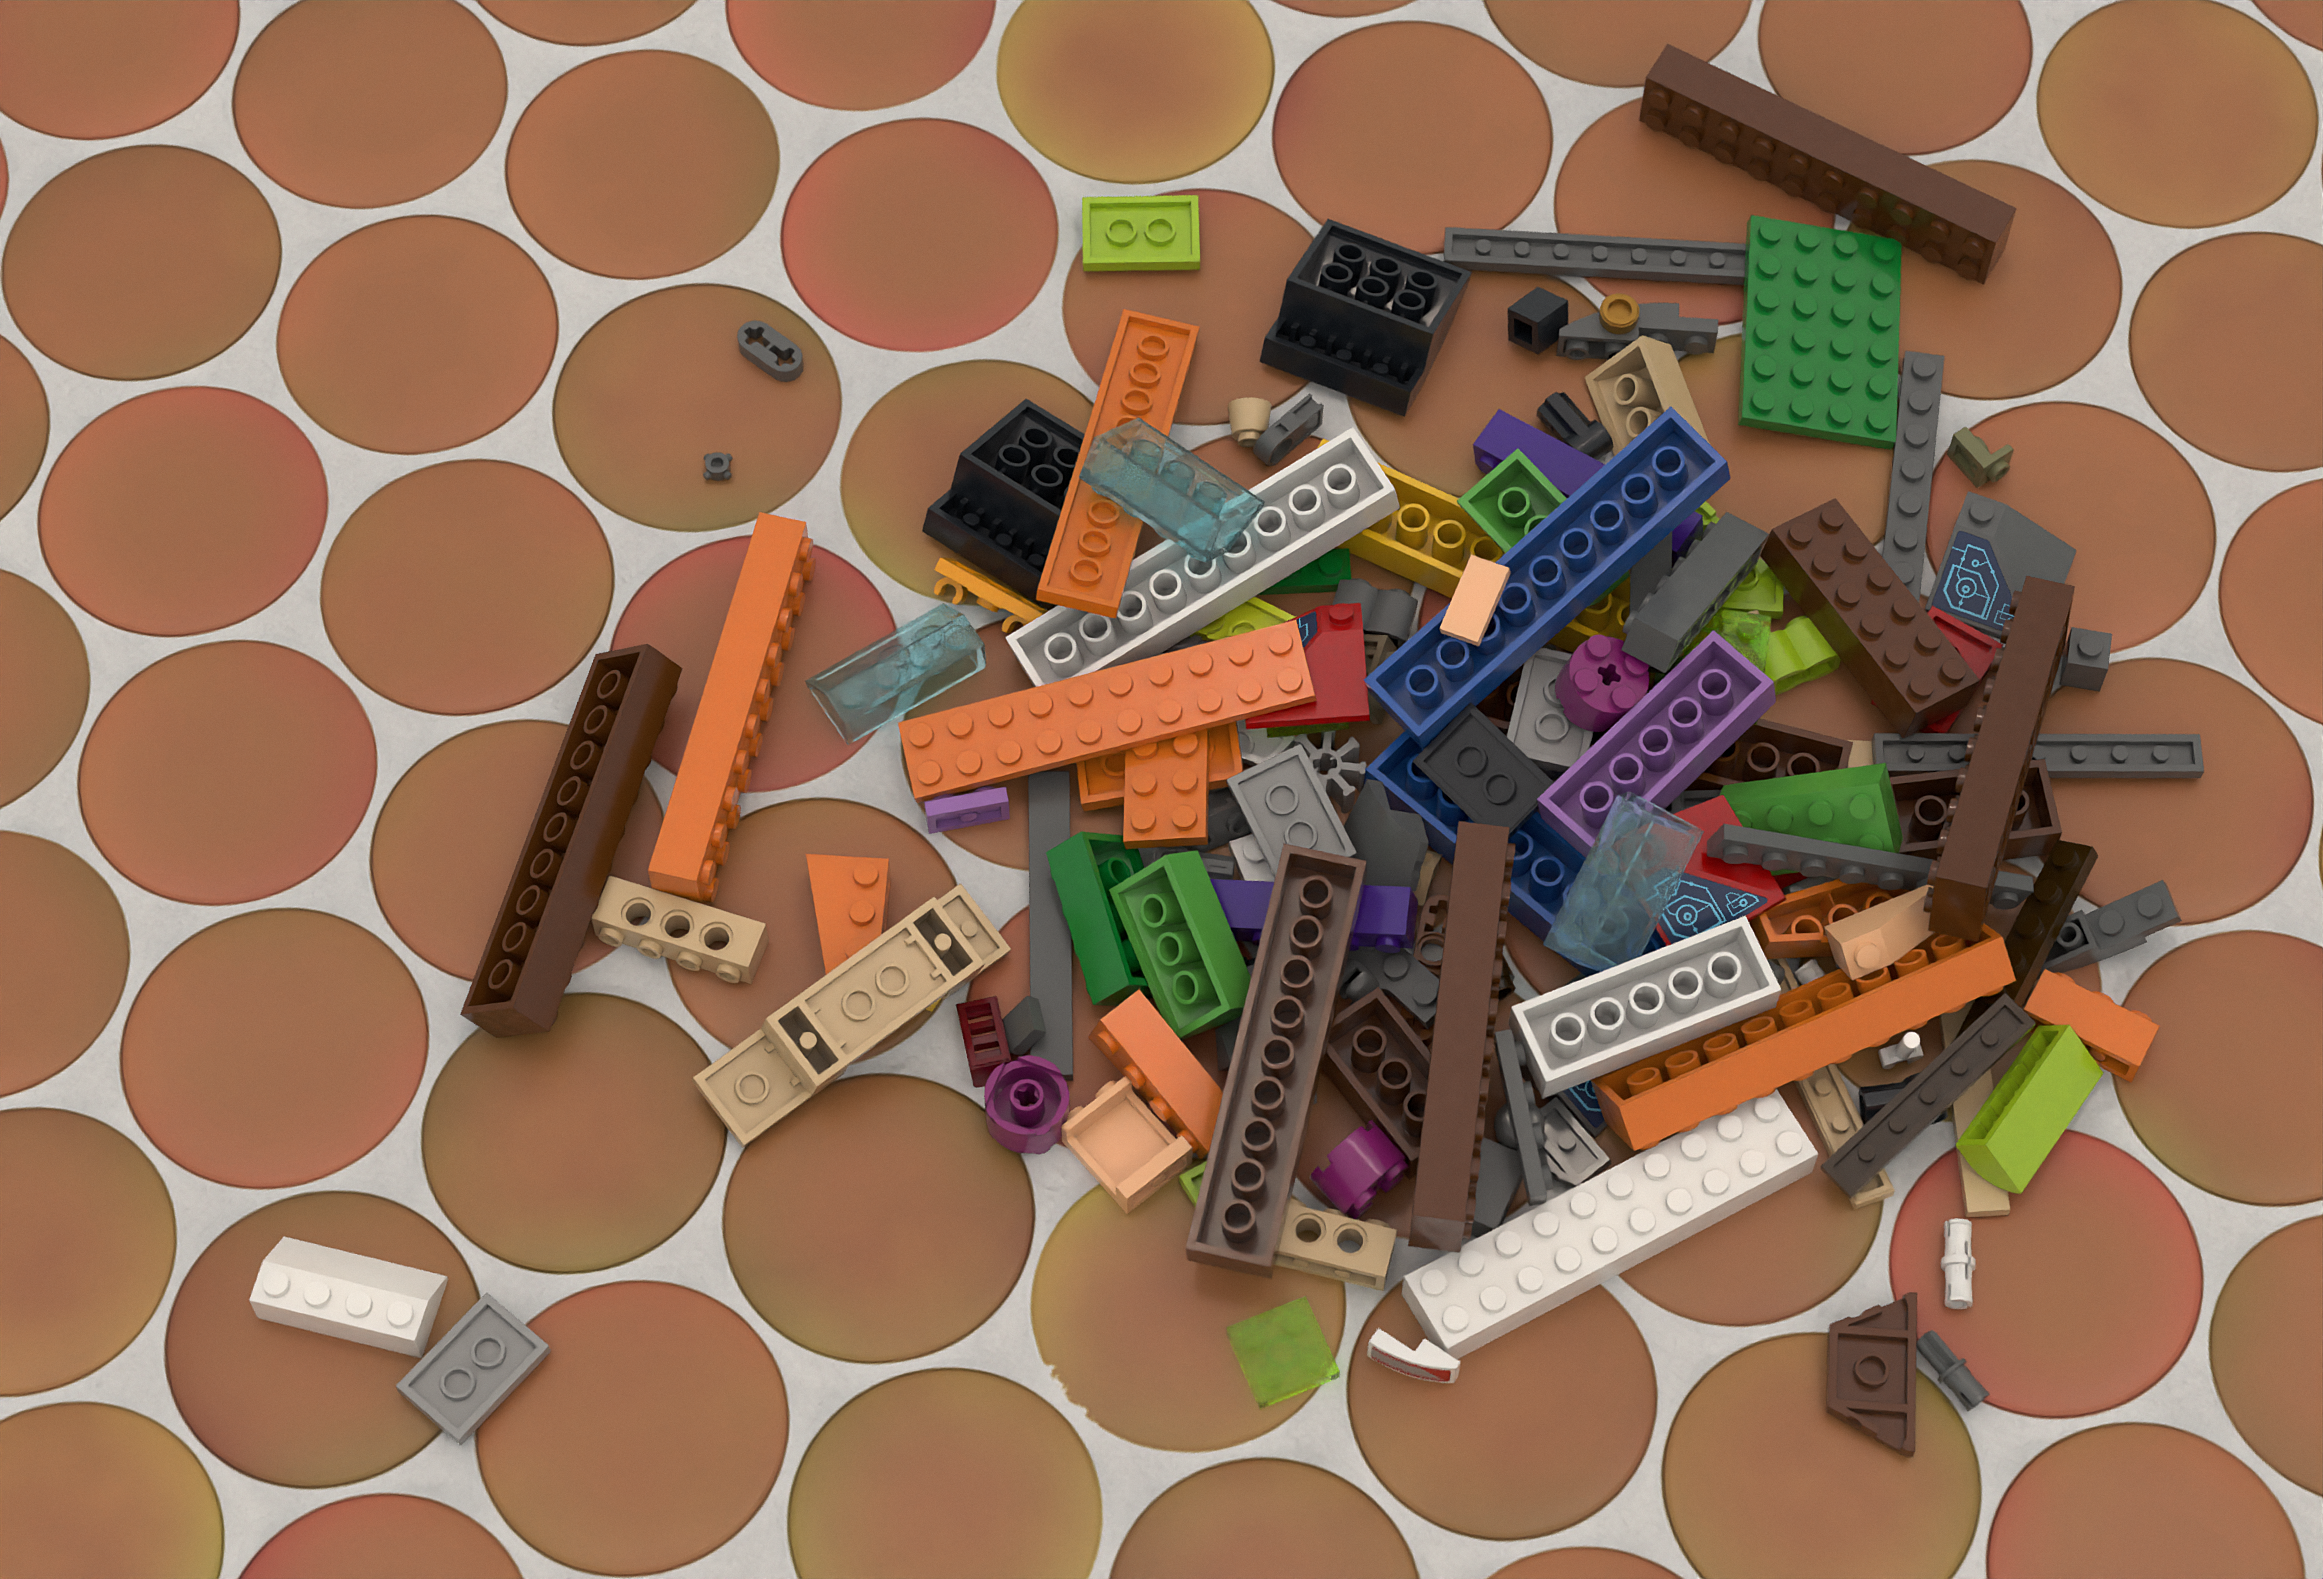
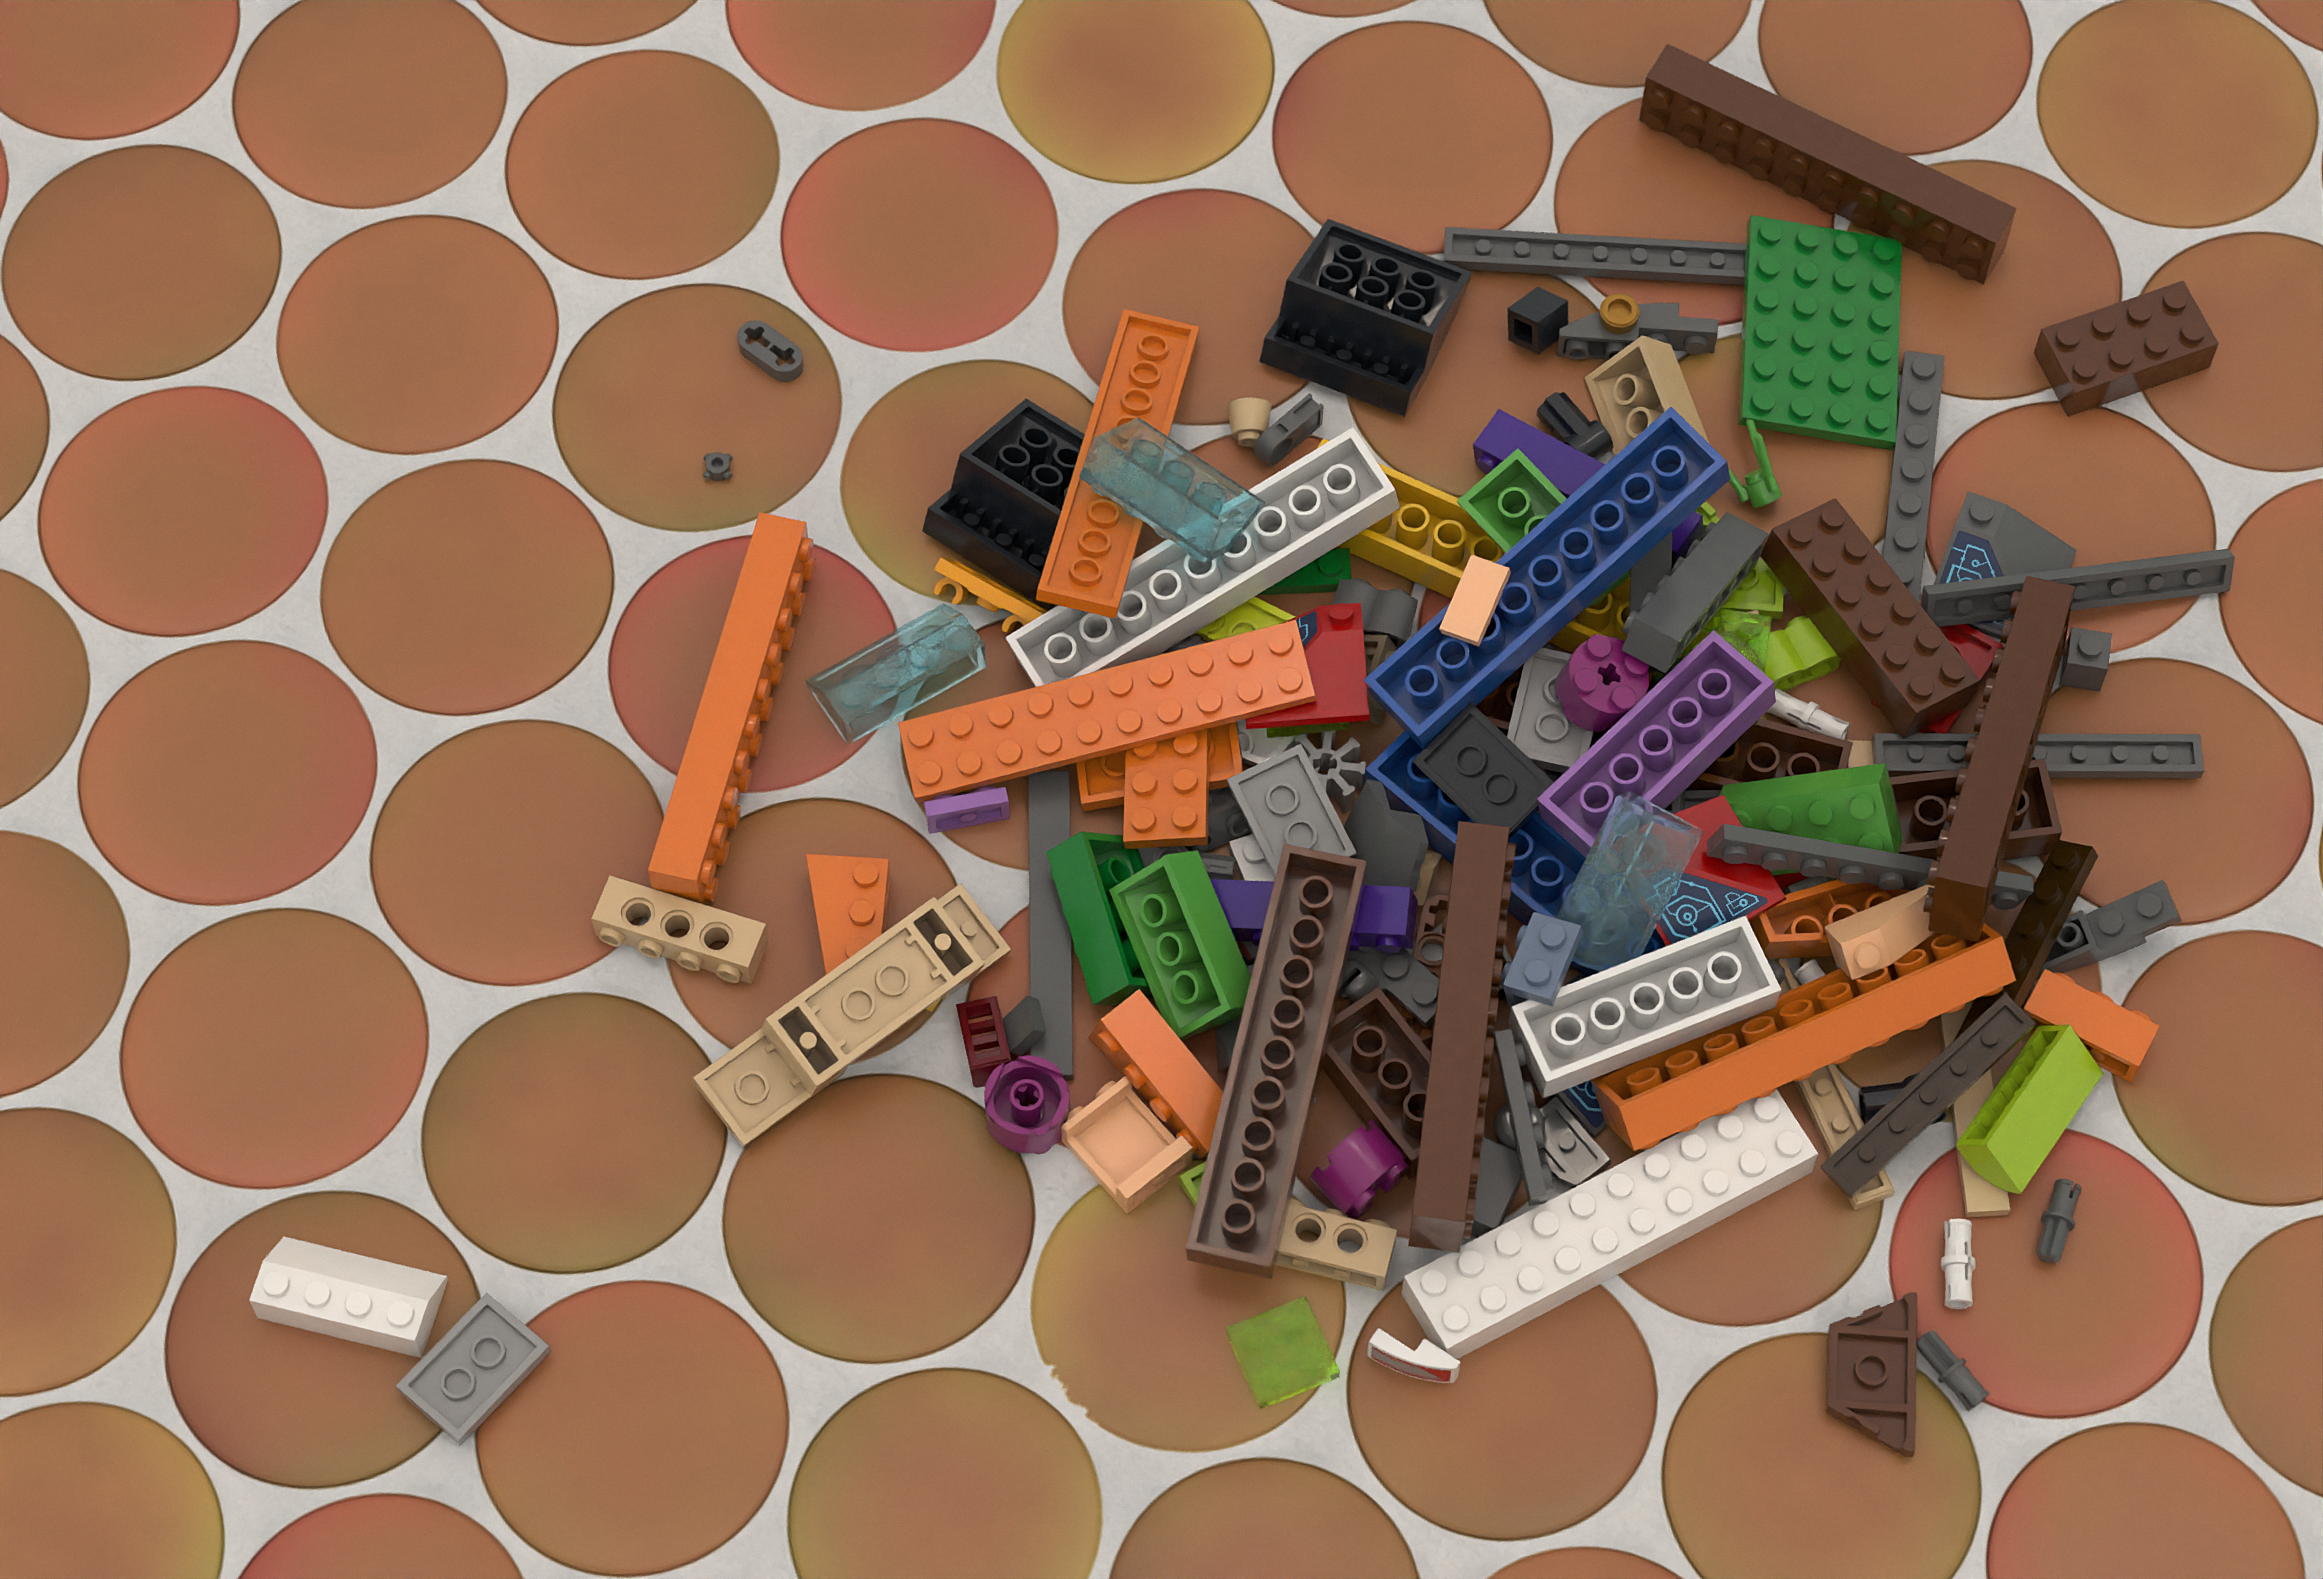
reddish brown brick [460,644,683,1038] -> none
lime plate [1082,195,1200,271] -> none
white bar [1878,1032,1924,1069] -> none
olive bracket [1947,426,2014,488] -> none
none -> sand blue bracket [1500,912,1583,1012]
none -> bright green plant [1728,419,1782,508]
none -> white pin [1766,688,1851,740]
none -> dark grey plate [1921,549,2235,627]
none -> reddish brown brick [2034,280,2219,417]
none -> dark grey axle [2036,1179,2082,1264]

